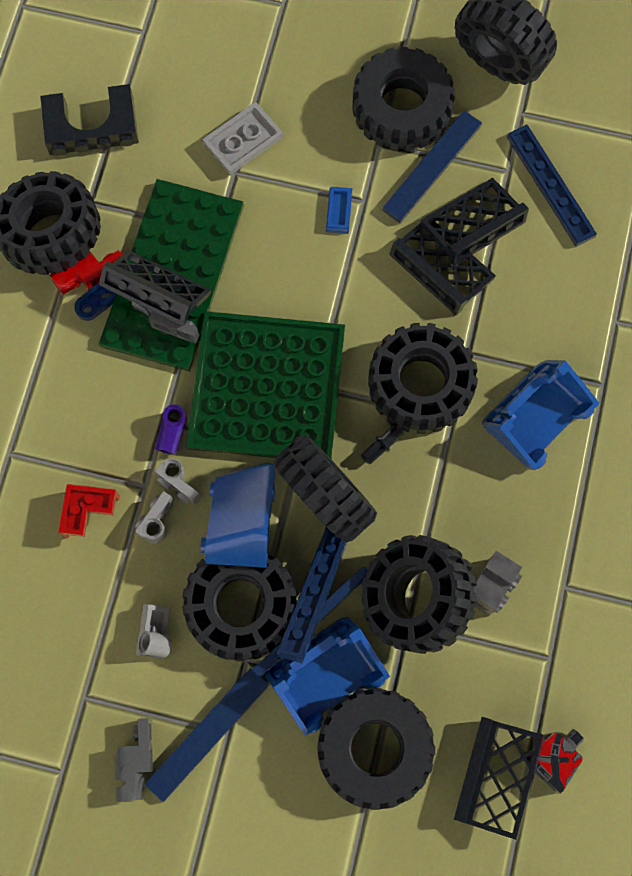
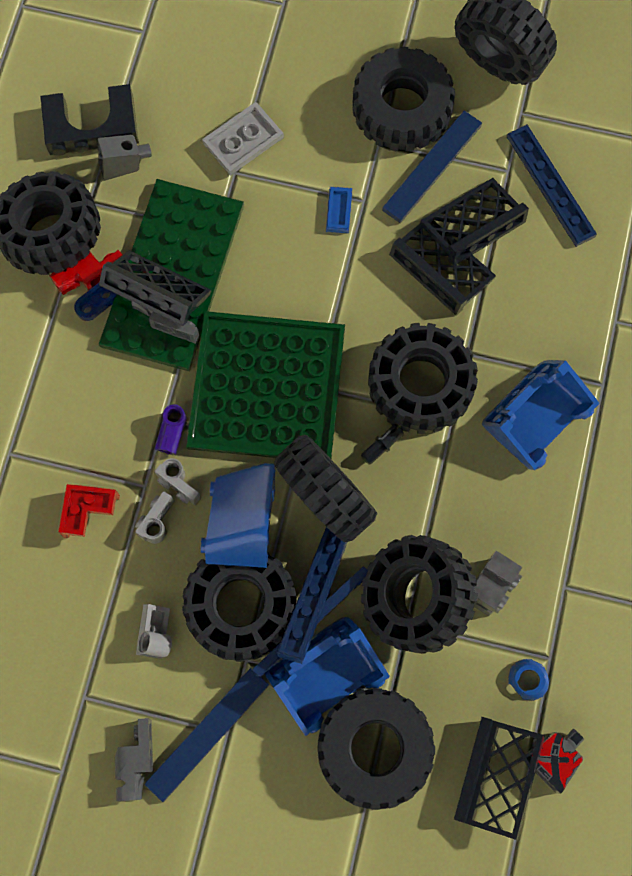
none -> dark grey torso [98,135,152,181]
none -> blue piece [508,659,549,700]

